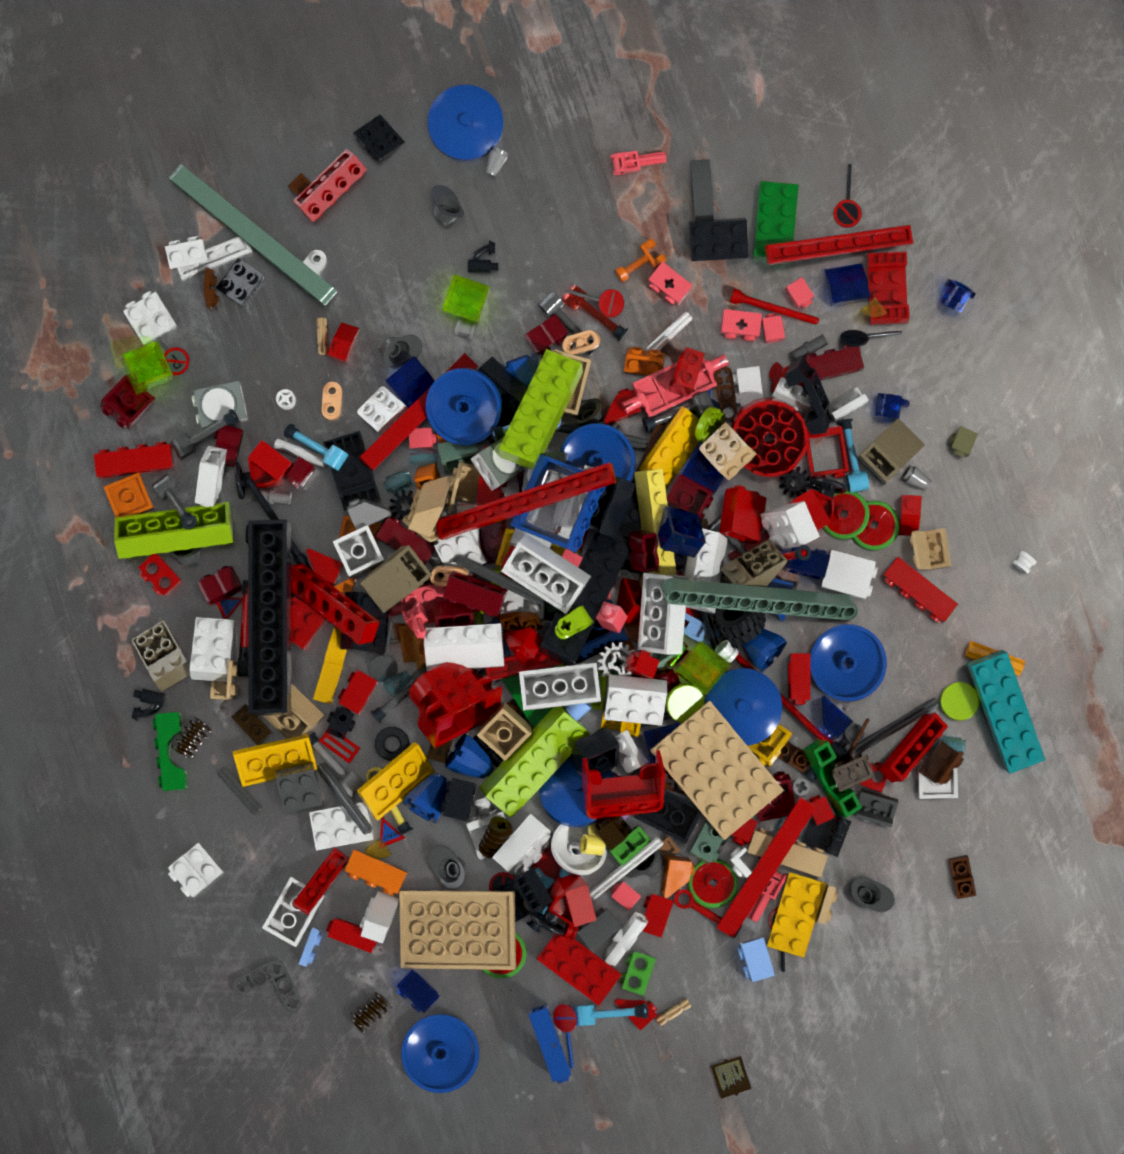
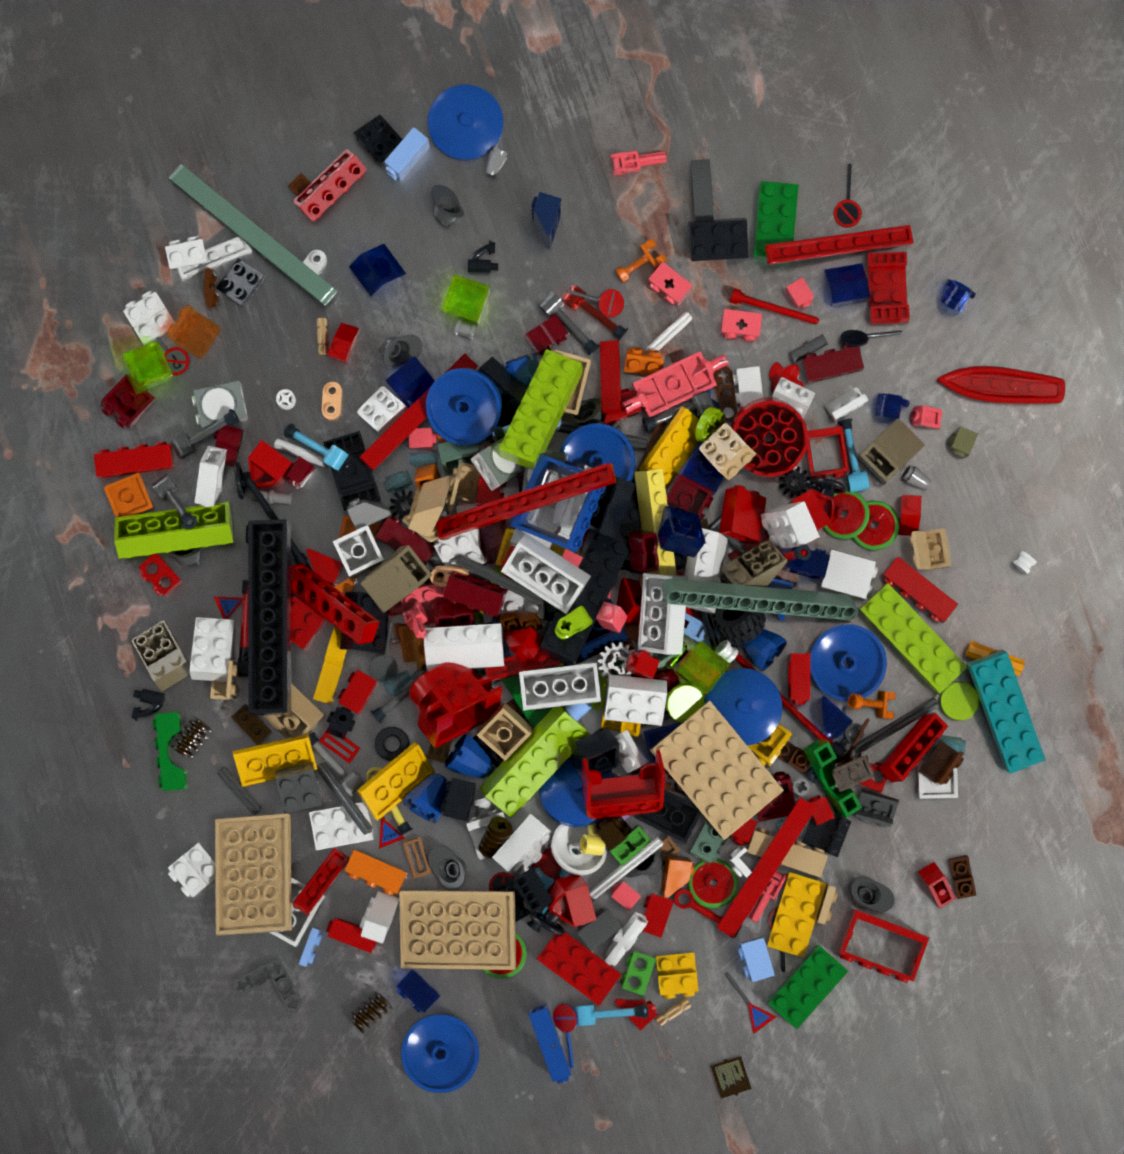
dark red brick [197,566,242,606] -> none
clear yellow tile [365,838,392,858] -> none
light nougat plate [562,330,600,355] -> none
red bush [563,923,578,940] -> none
red window [669,347,705,397] -> none
coral brick [761,313,785,344] -> none
black plate [785,356,831,435] -> none
clear yellow tile [860,298,888,317] -> none
none -> clear orange bracket [167,305,221,359]
none -> tan plate [215,814,292,936]
none -> clear blue slope [349,244,406,297]
none -> light blue brick [384,127,430,182]
none -> medium nougat tile [402,836,432,879]
none -> dark blue slope [531,192,562,249]
none -> red tile [600,340,622,413]
none -> yellow plate [656,952,699,999]
none -> piece [725,972,776,1034]
none -> green brick [767,945,849,1029]
none -> red hose [837,909,930,984]
none -> orange bar [848,691,896,719]
none -> lime brick [858,583,968,695]
none -> coral bracket [910,406,942,429]
none -> red slope [918,862,956,909]
none -> red piece [937,366,1065,404]

